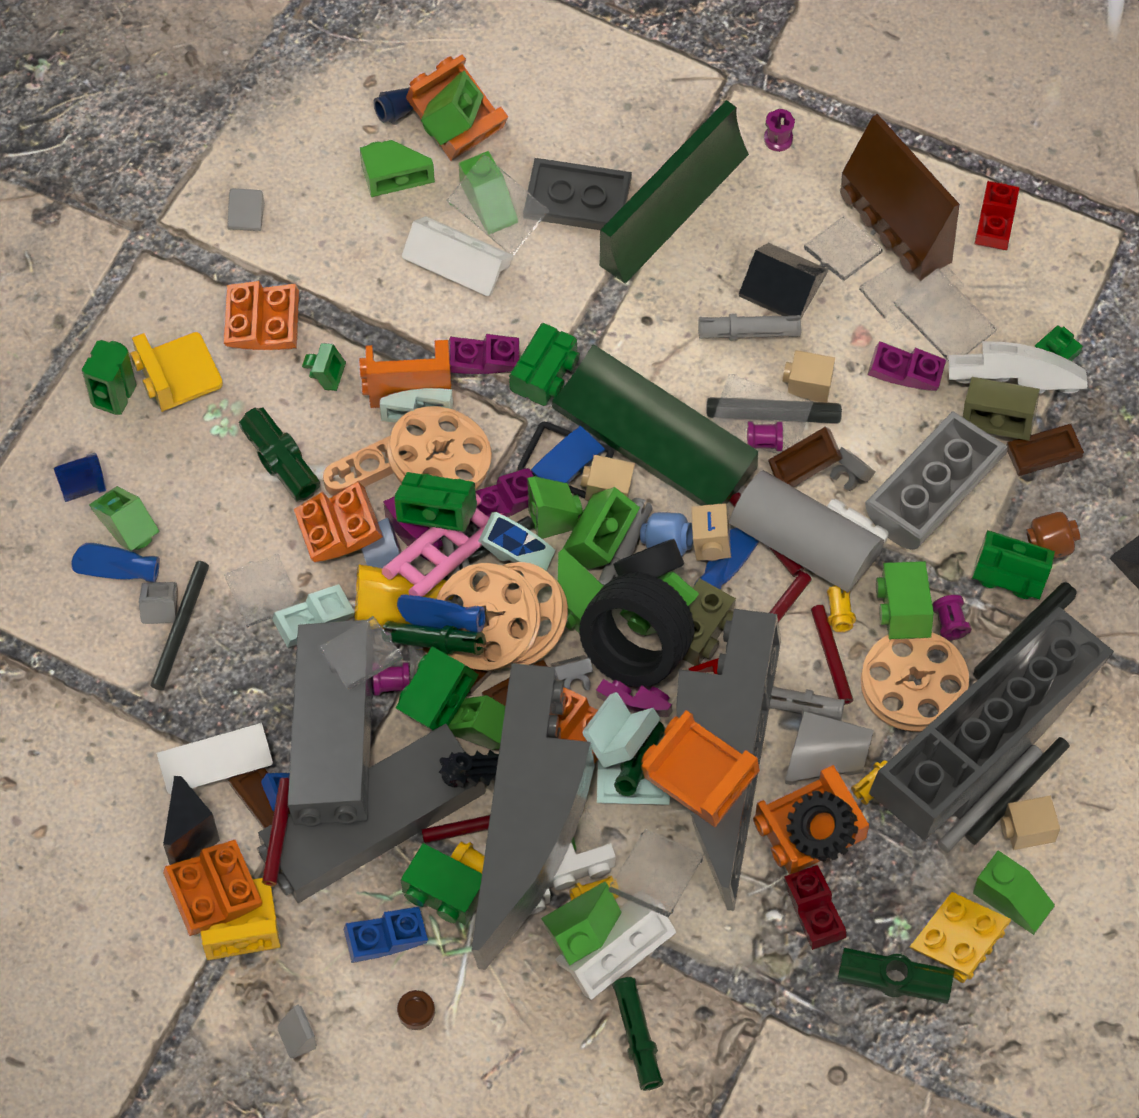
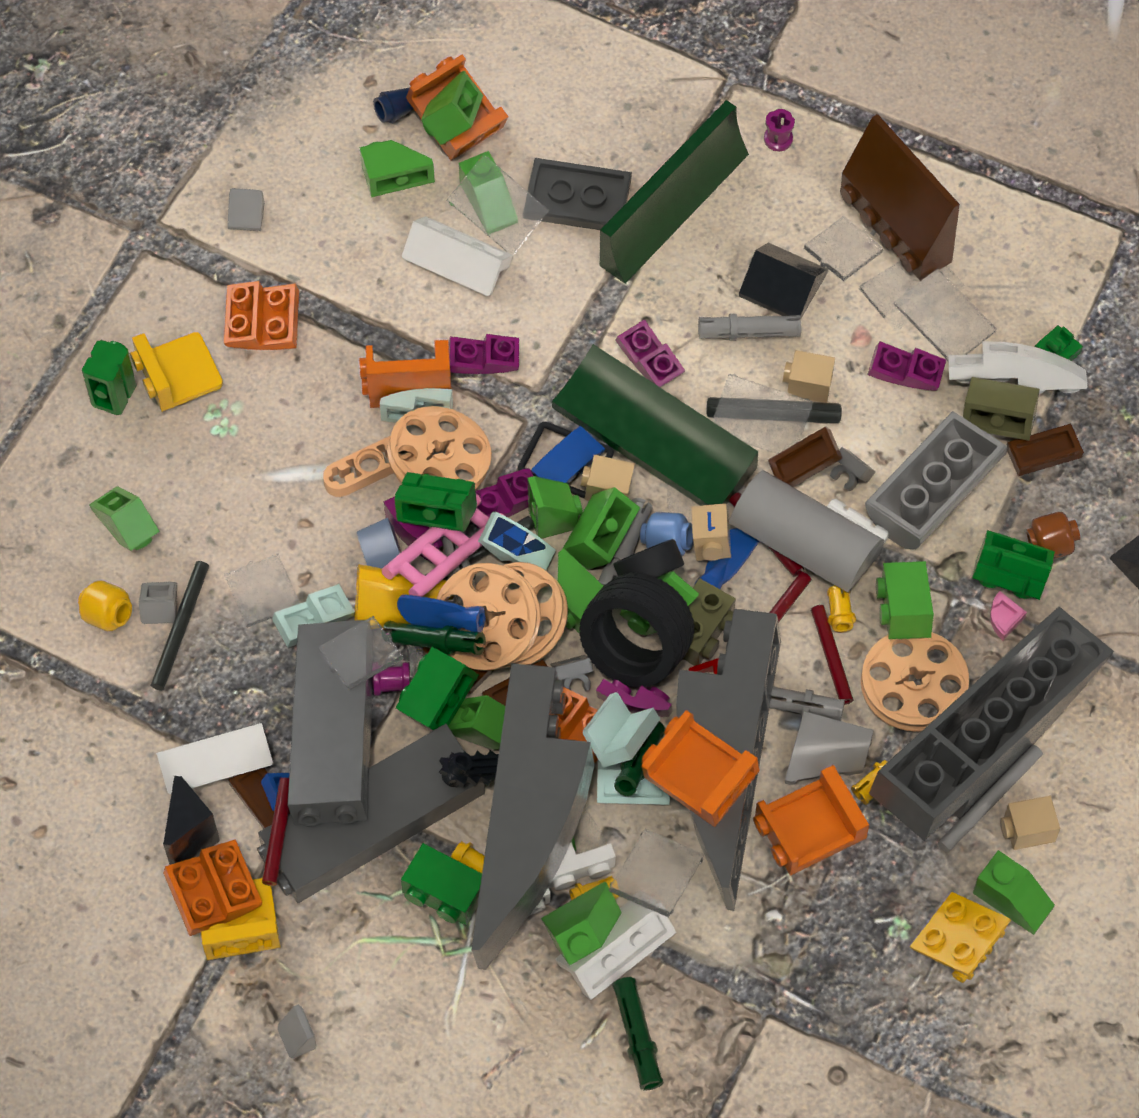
clear blue tile [53,452,106,502] -> none
blue piece [71,543,160,583] -> none
dark green piece [239,407,320,501] -> none
orange slope [294,481,383,562] -> none
green tile [302,343,346,391] -> none
blue slope [343,907,428,963] -> none
reddish brown tile [397,990,435,1030] -> none
dark red bar [421,815,490,843] -> none
green brick [509,323,580,406] -> none
magenta bush [747,421,783,451] -> none
dark red slope [784,865,847,950] -> none
black tyre [786,791,858,861] -> none
dark green piece [837,948,954,1004] -> none
magenta bush [932,595,972,640] -> none
pearl dark grey bar [965,737,1070,845] -> none
pearl dark grey axle [973,582,1077,680] -> none
red slope [974,181,1020,250] -> none
none -> yellow head [78,581,132,631]
none -> magenta slope [615,319,685,387]
none -> bright pink tile [990,591,1027,640]

